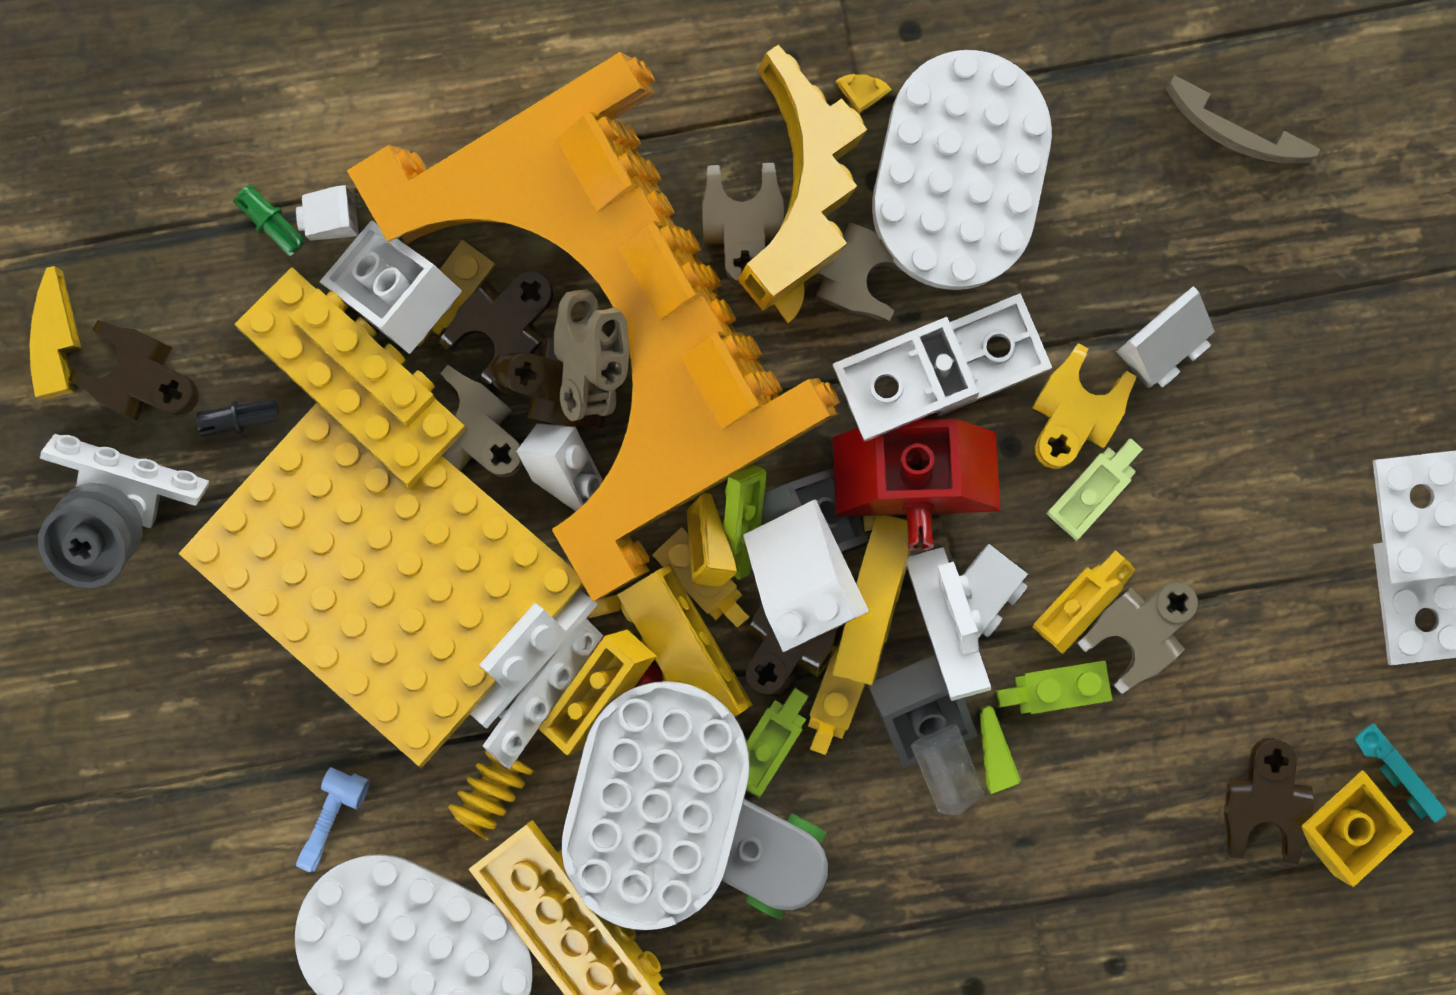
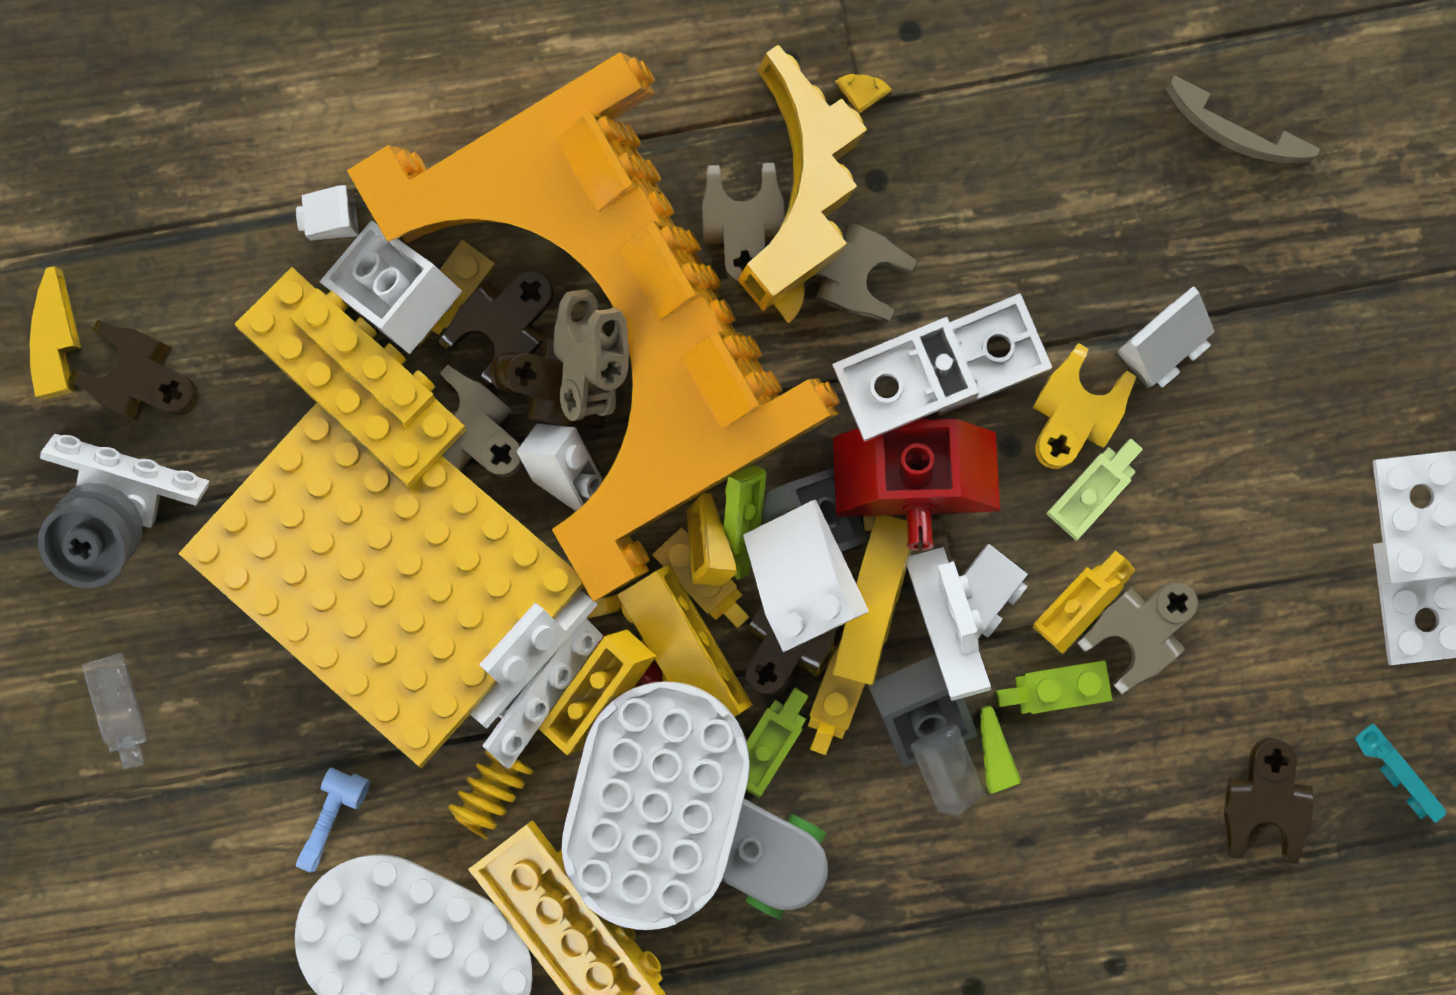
black axle [196,399,280,437] -> none
green axle [233,184,304,256] -> none
white plate [872,50,1052,290] -> none
yellow slope [1301,771,1414,887] -> none
none -> clear hinge [82,653,147,769]

